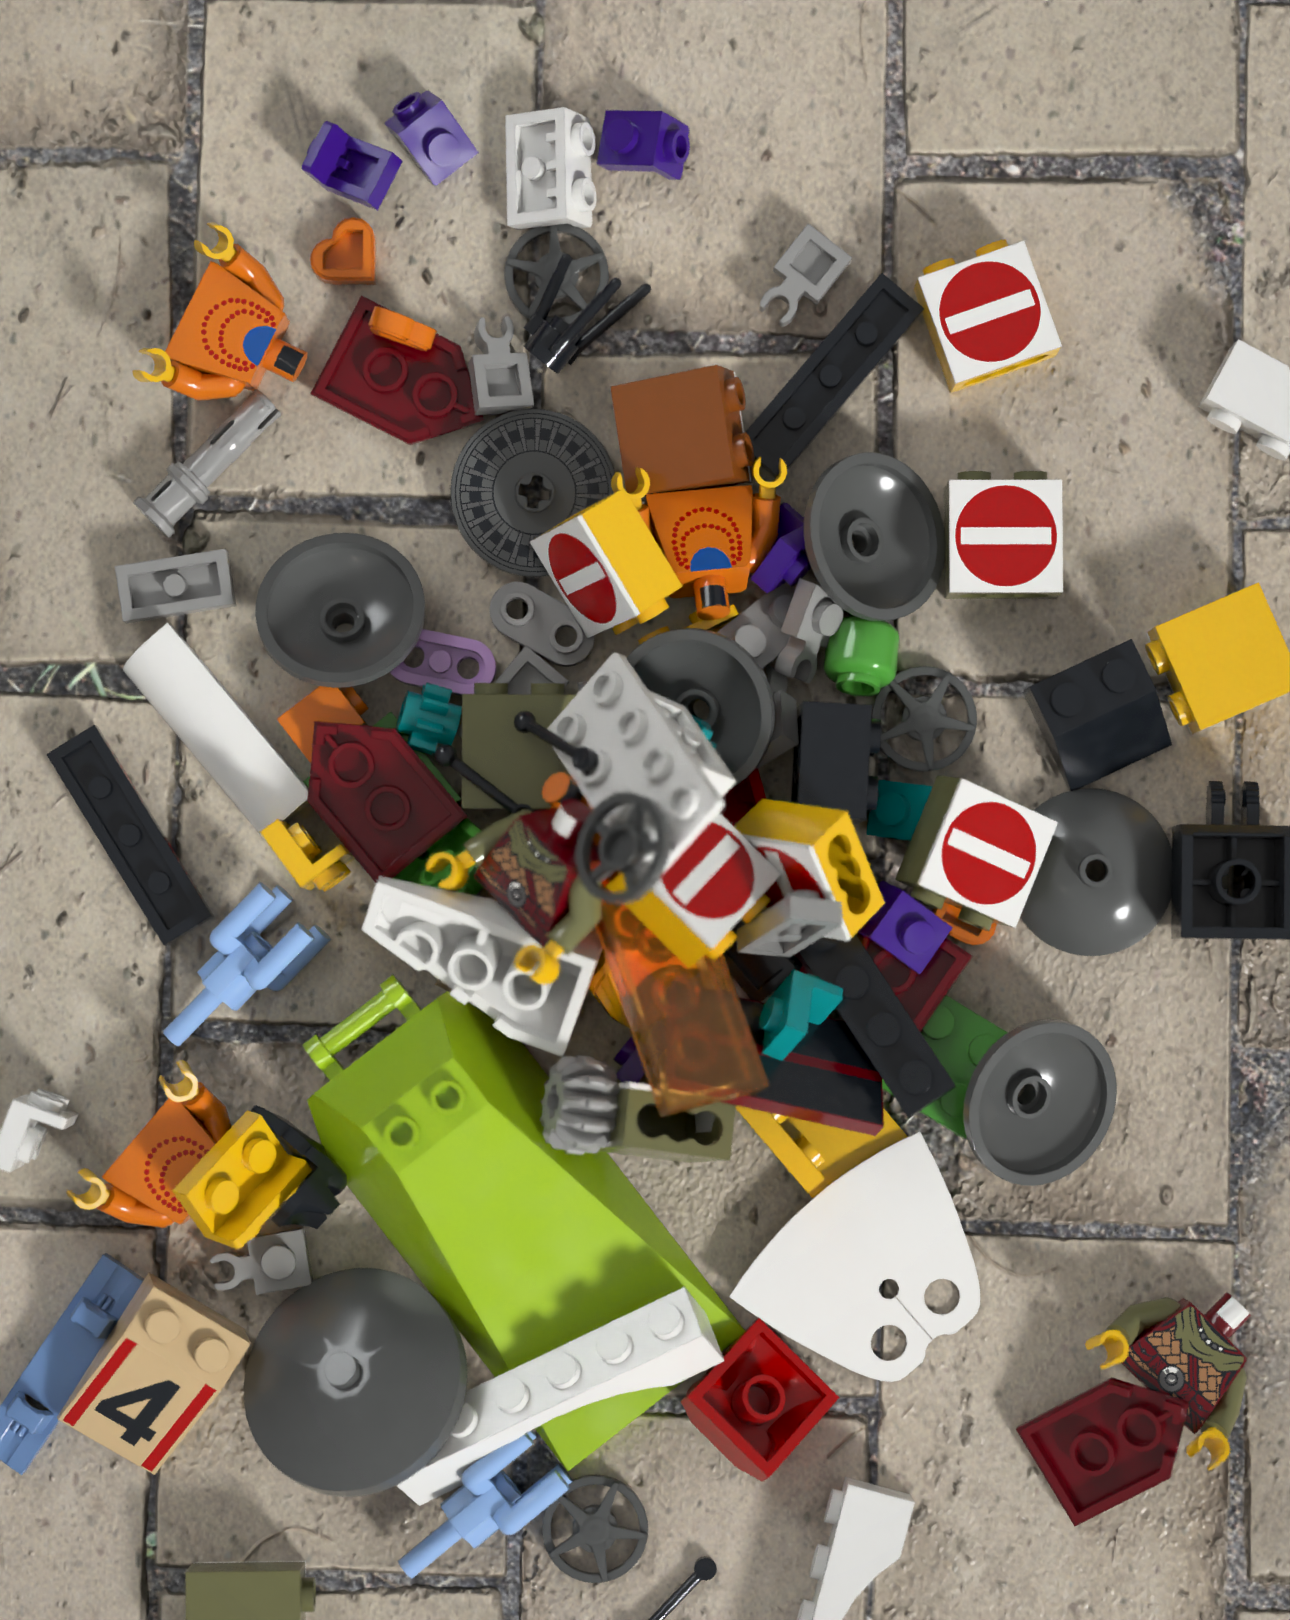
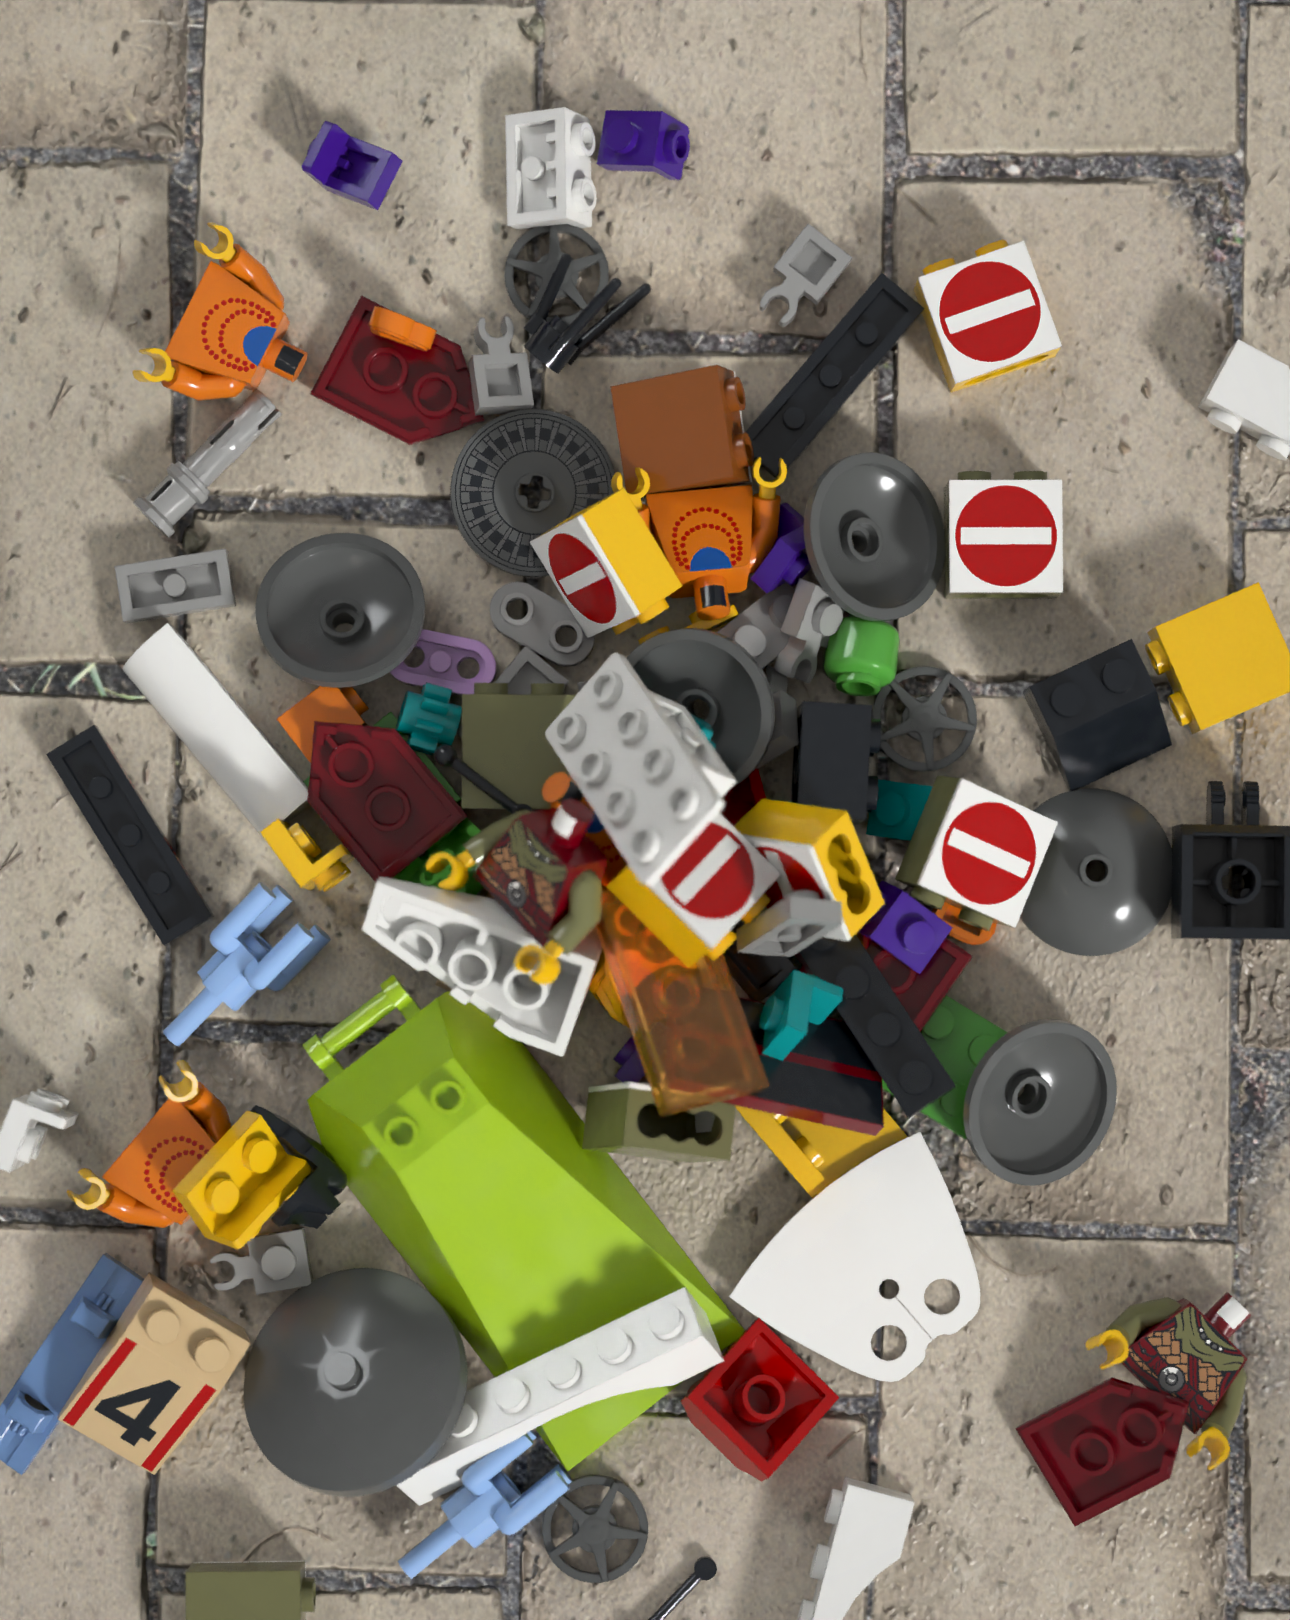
orange tile [310,217,376,285] -> none
bracket [385,90,479,187] -> none
black hinge [514,711,597,772] -> none
light grey gear [540,1055,620,1155] -> none
dark grey wheel [576,792,673,904] -> none

